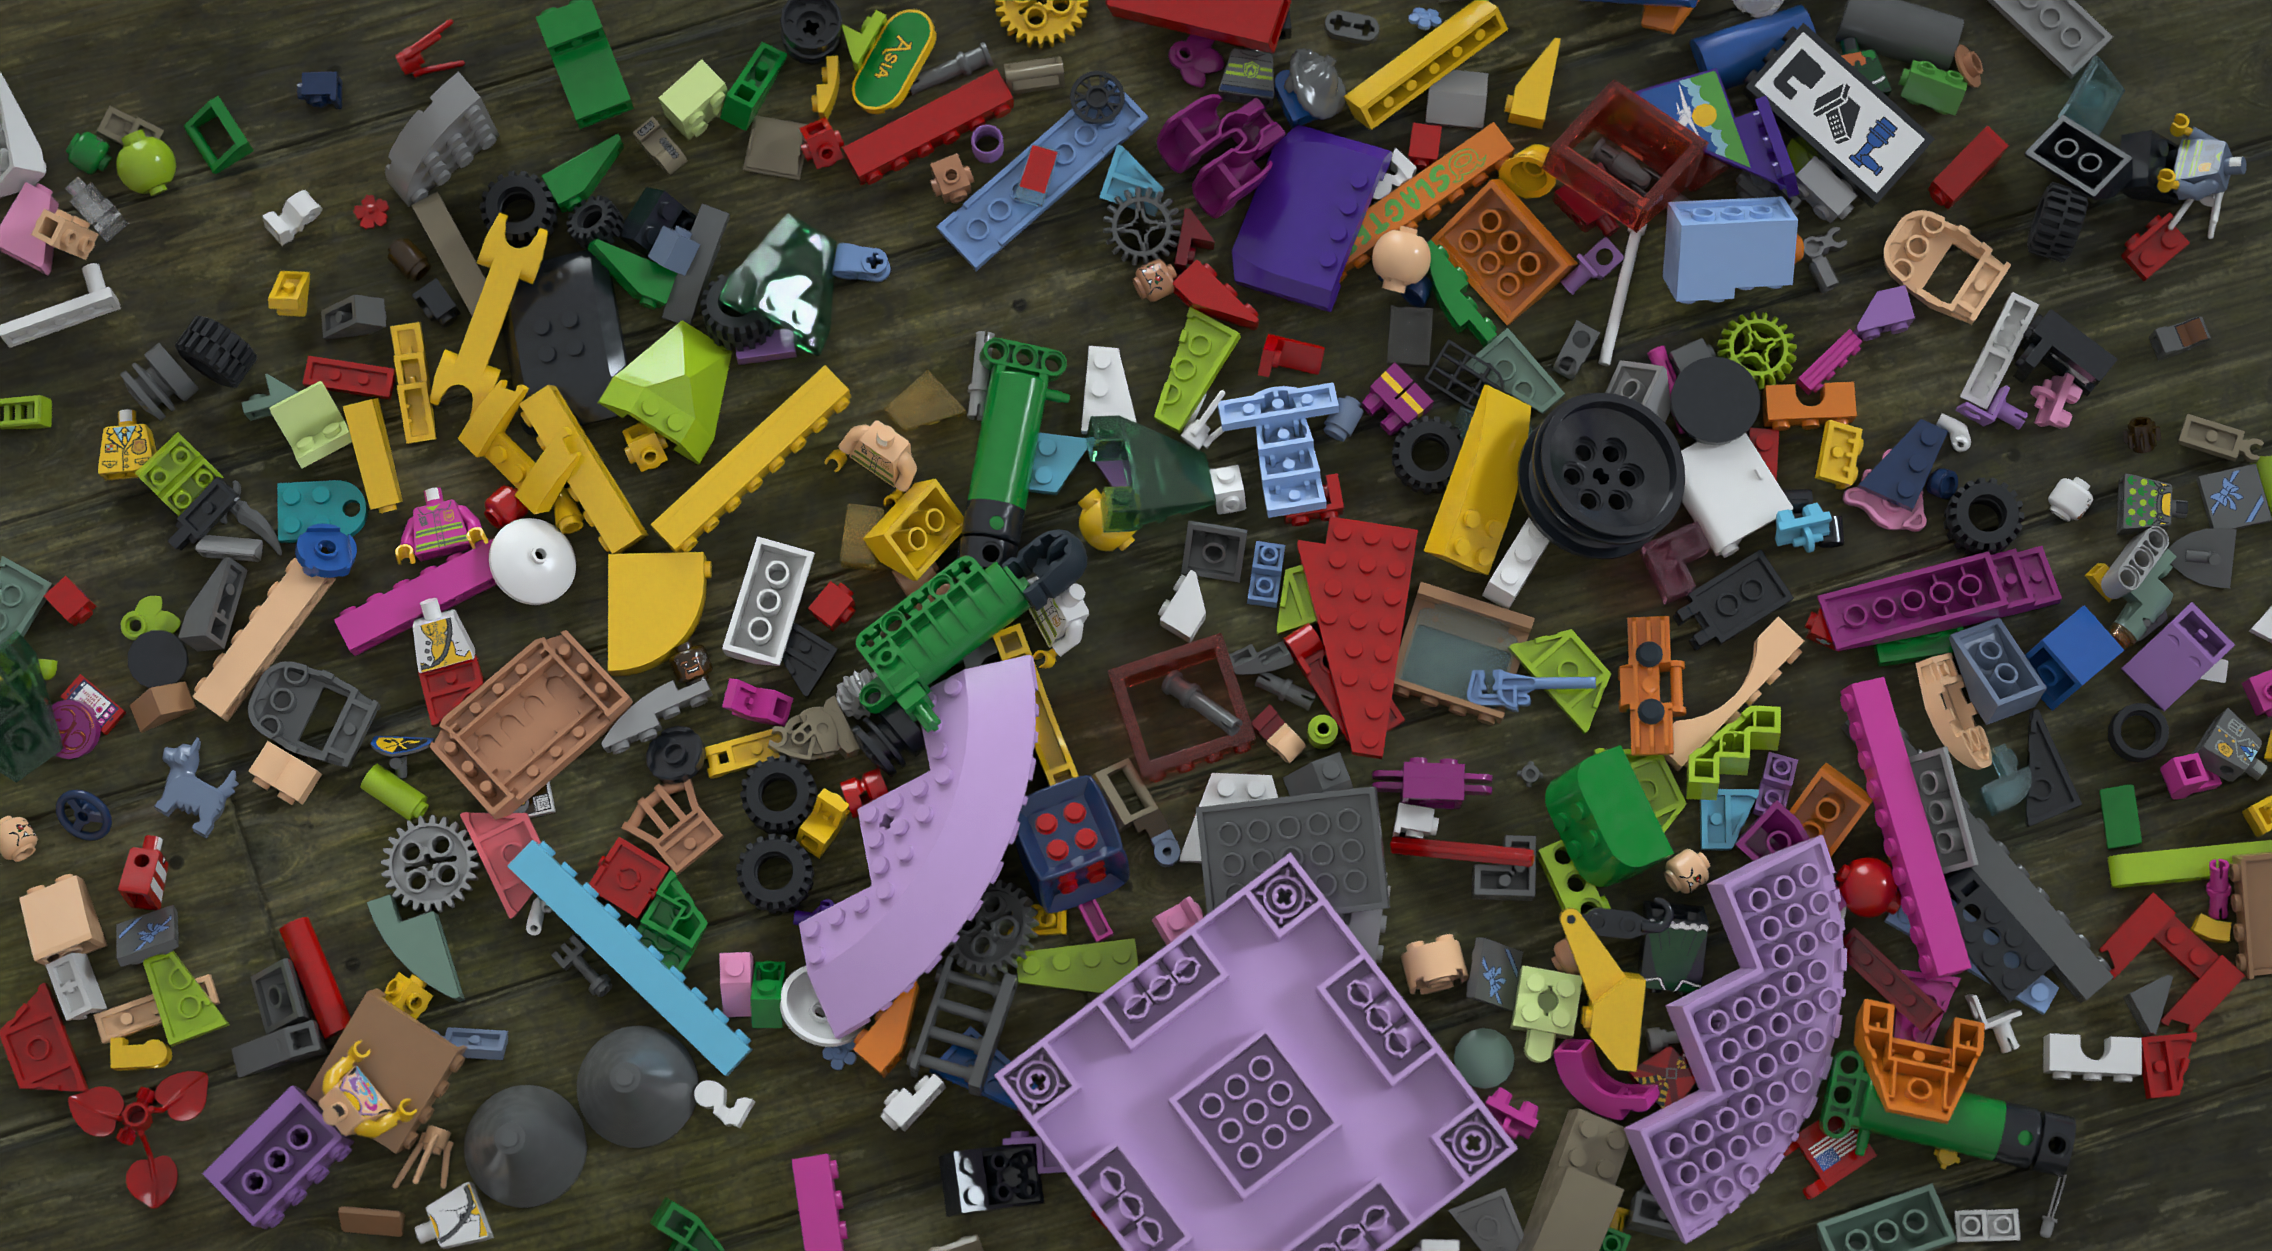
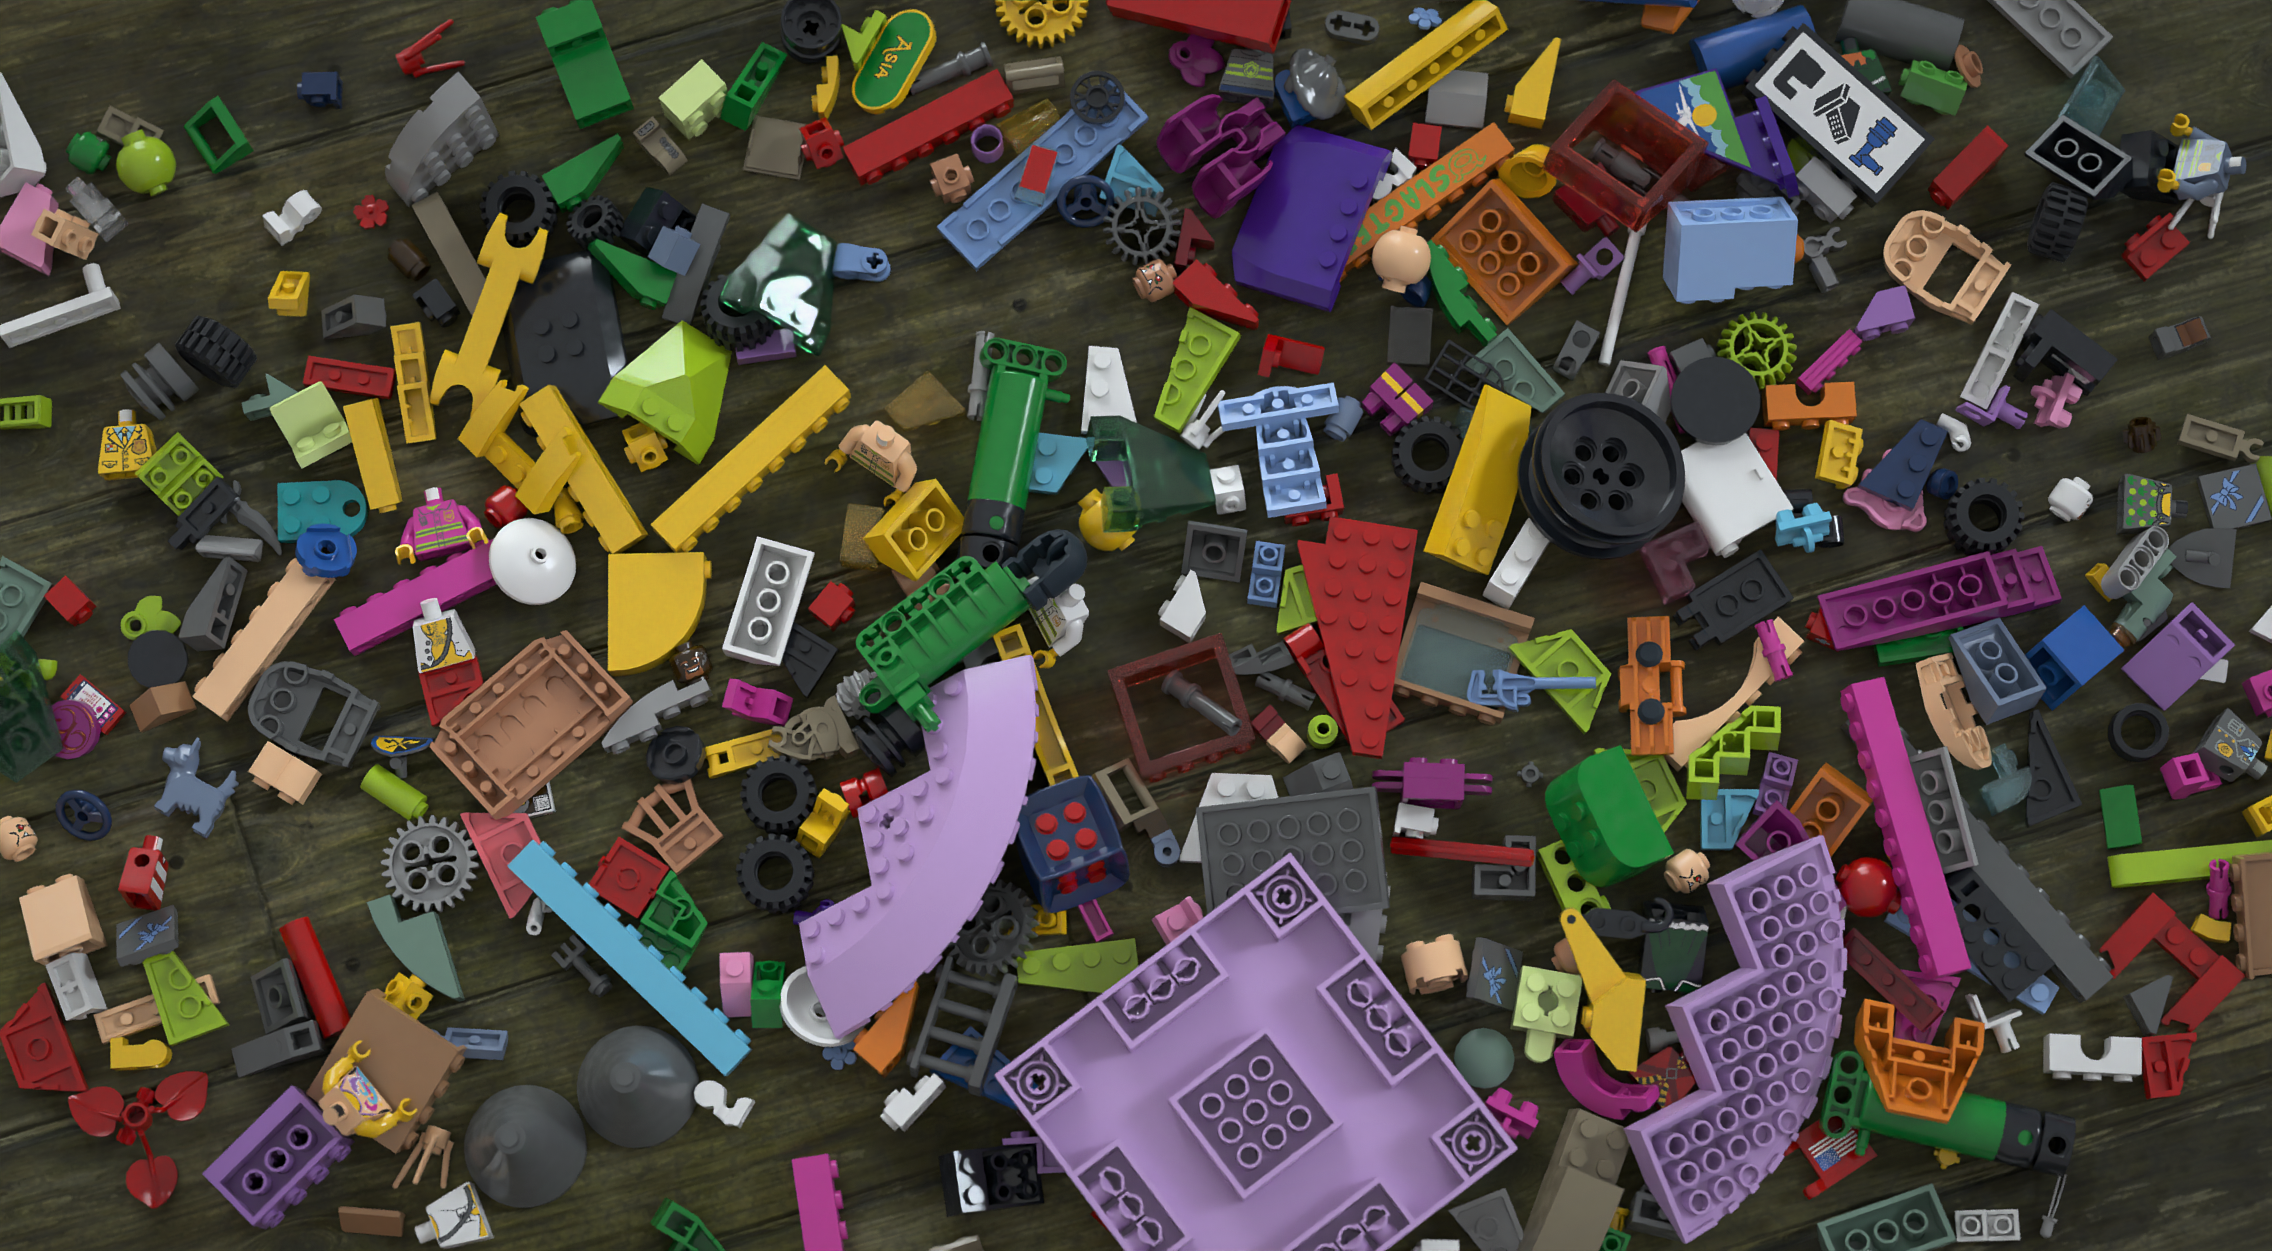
none -> clear yellow wing [996,98,1060,155]
none -> dark blue piece [1057,175,1115,228]
none -> dark pink pin [1755,619,1793,682]

